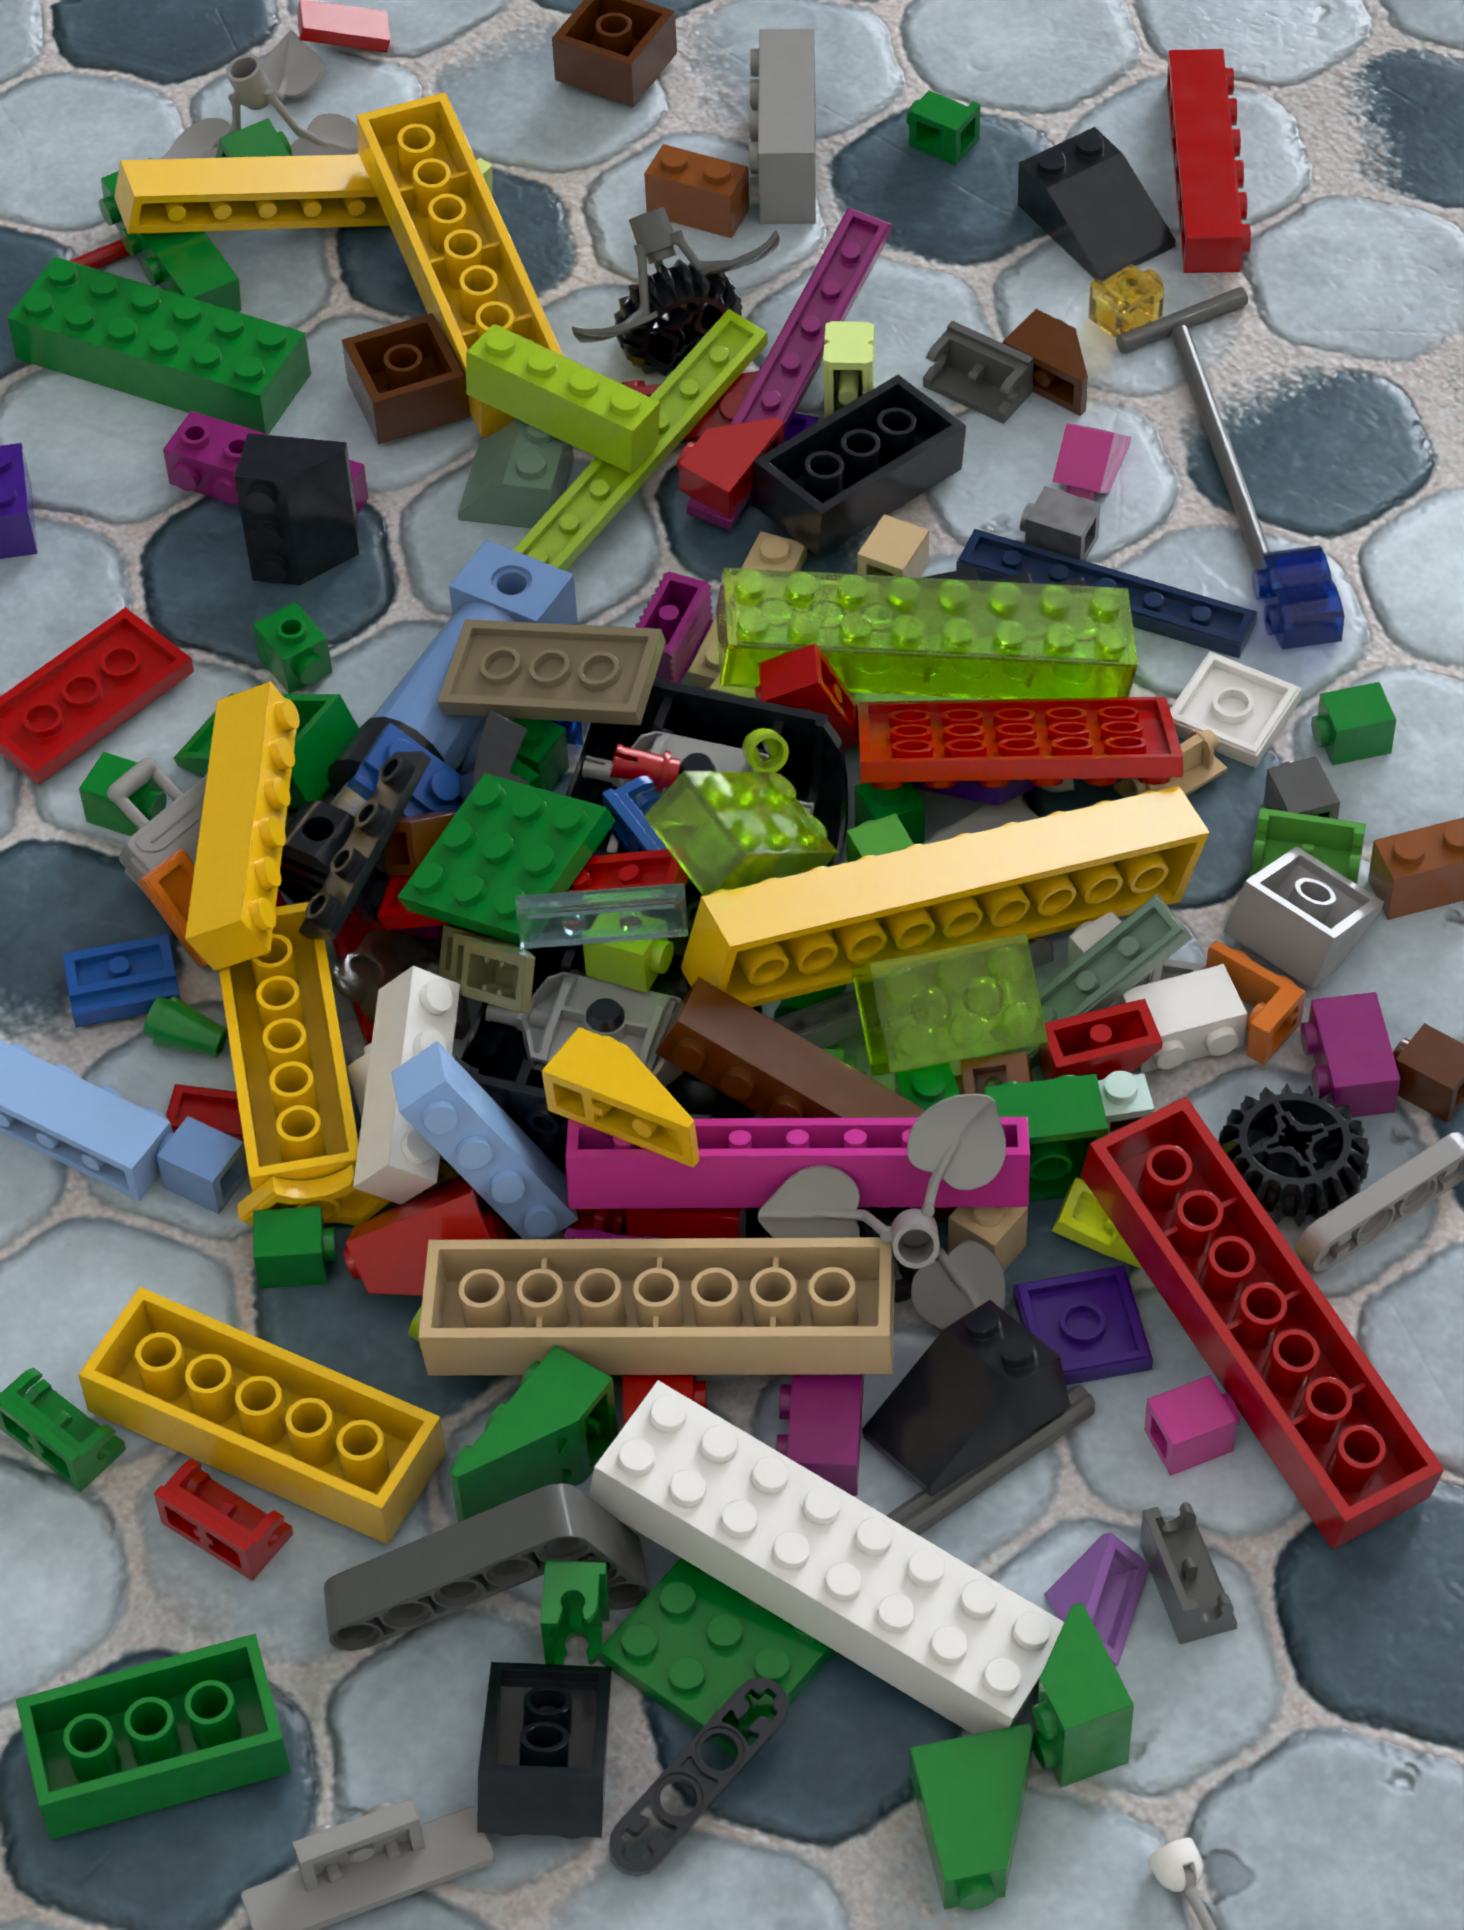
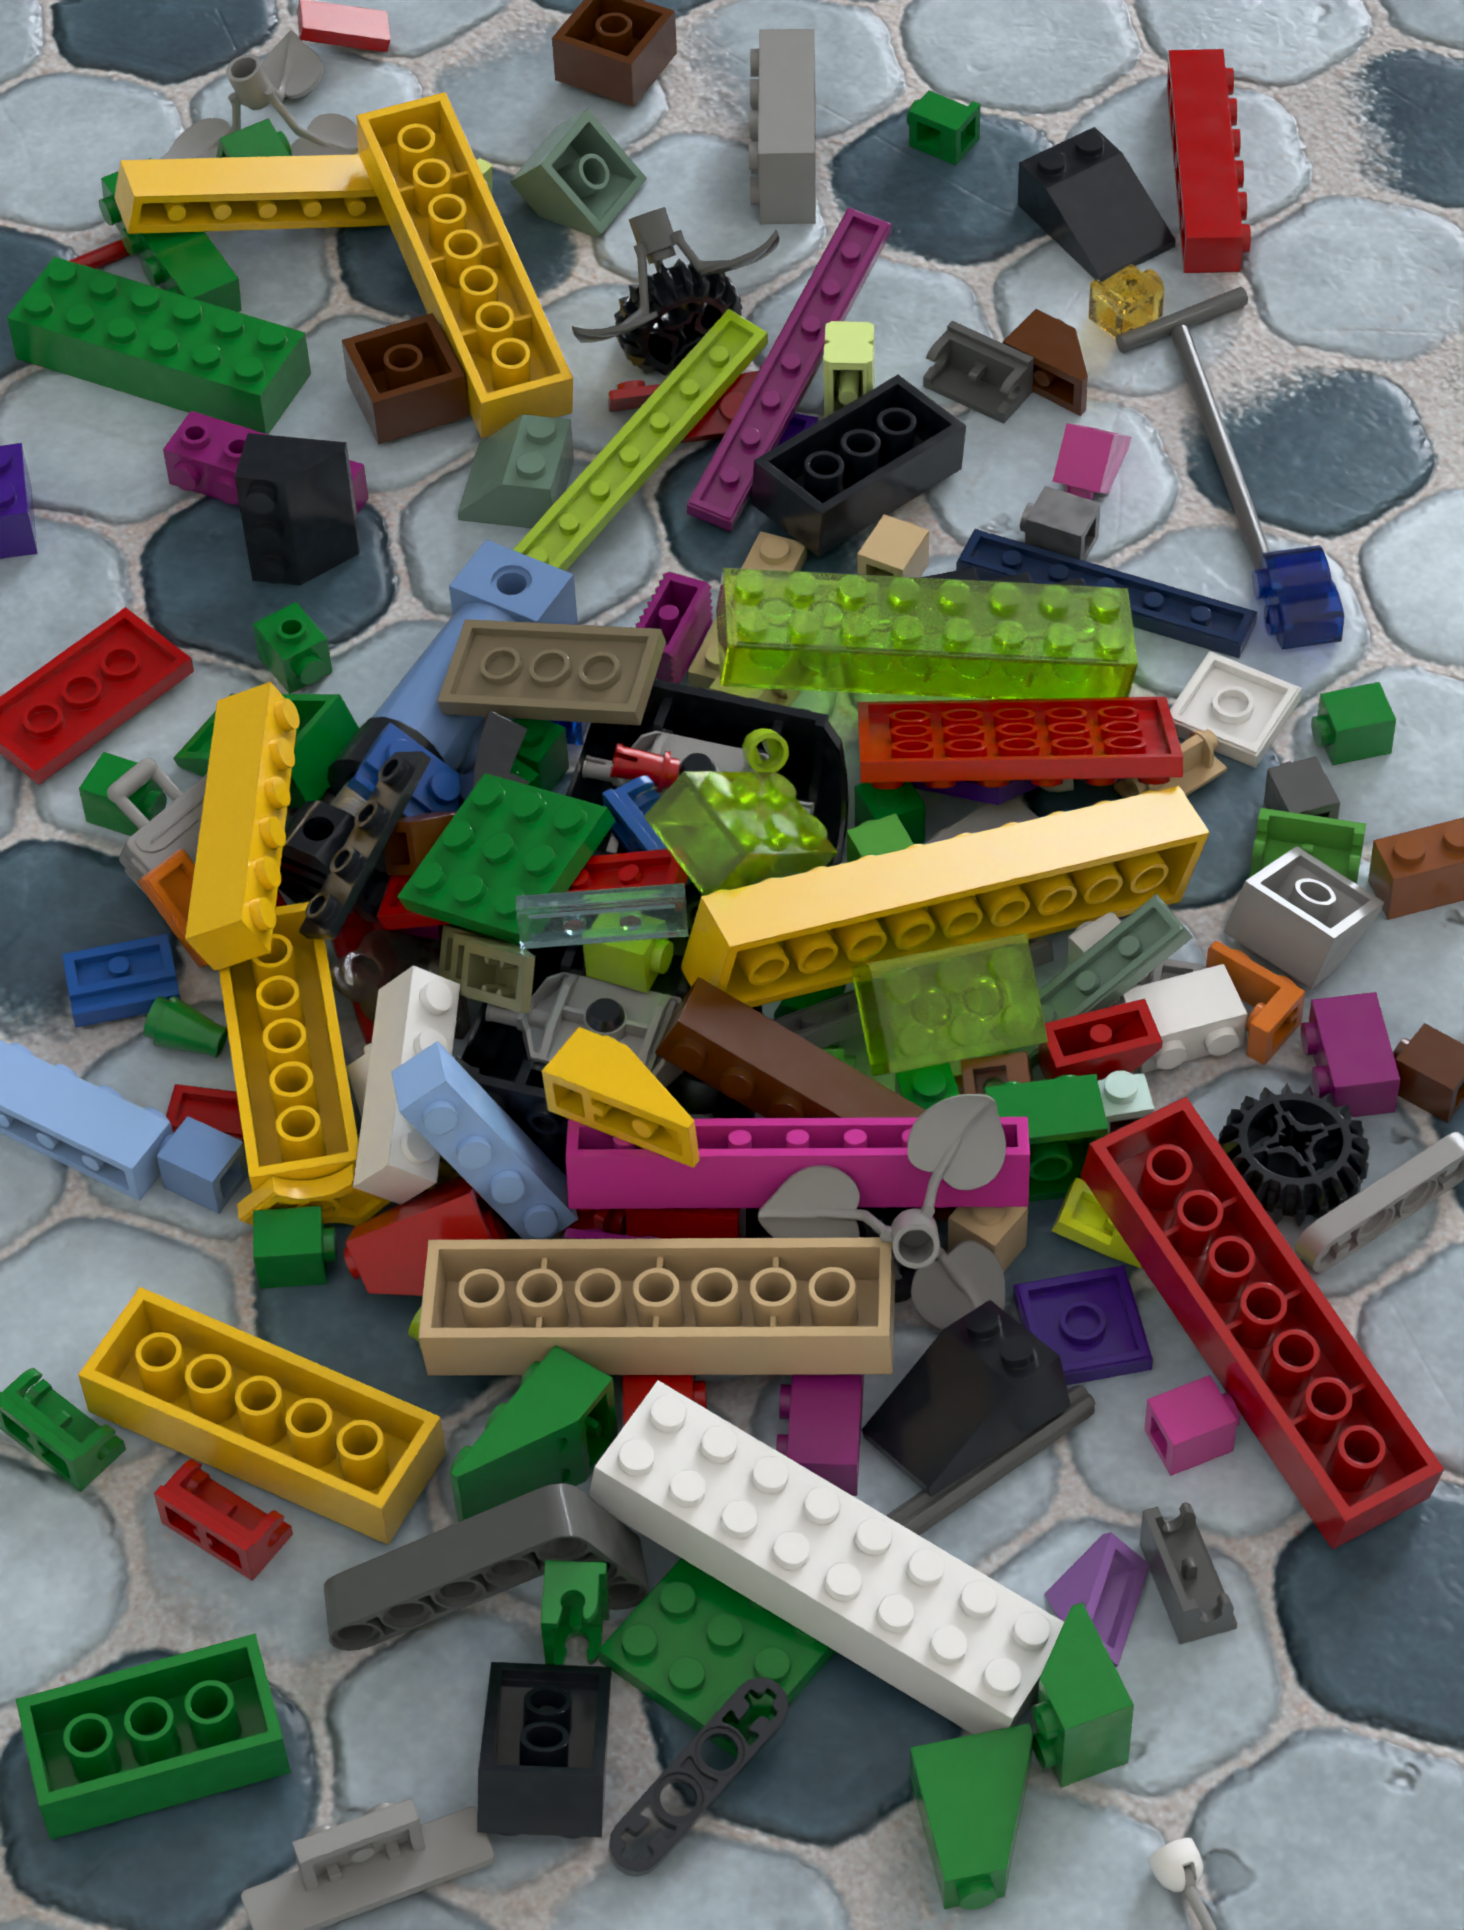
lime brick [466,324,660,474] -> none
dark orange brick [644,144,750,238] -> none
red slope [676,417,784,519] -> none
red brick [755,643,859,749] -> none
none -> sand green slope [510,109,647,237]

